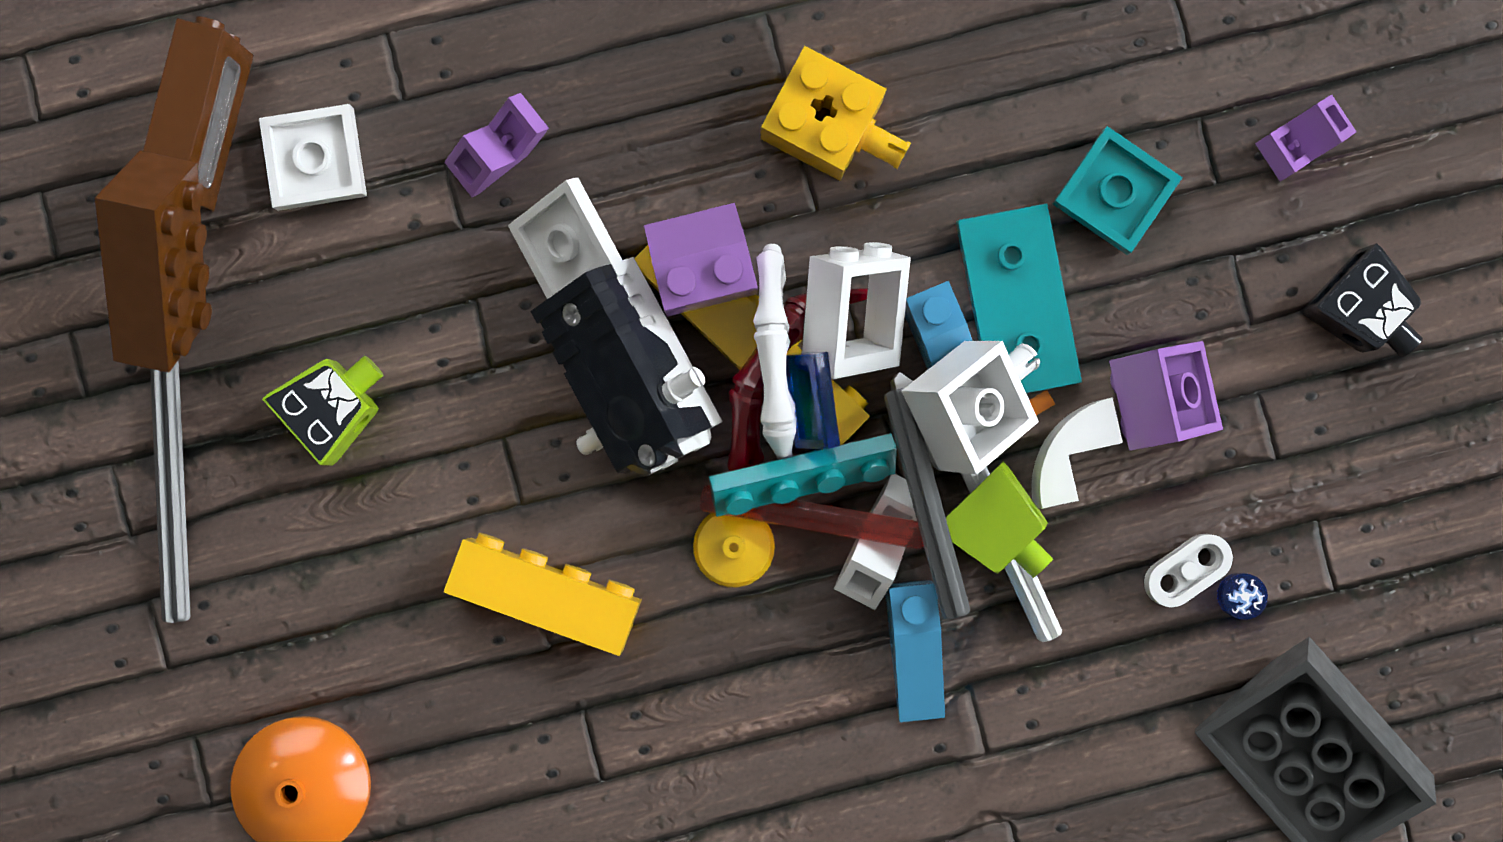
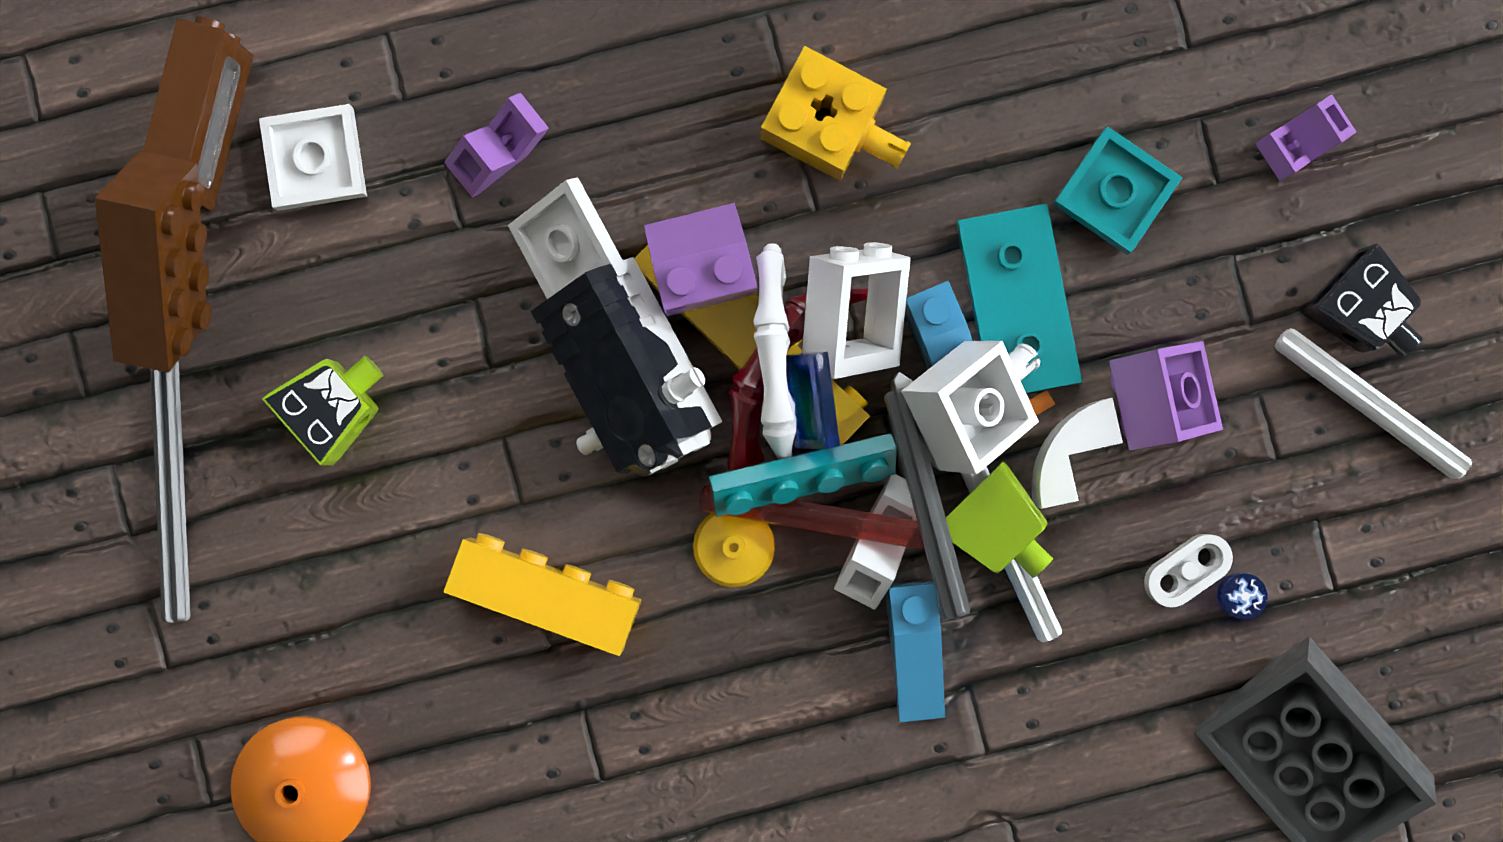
none -> white axle [1275,328,1472,479]

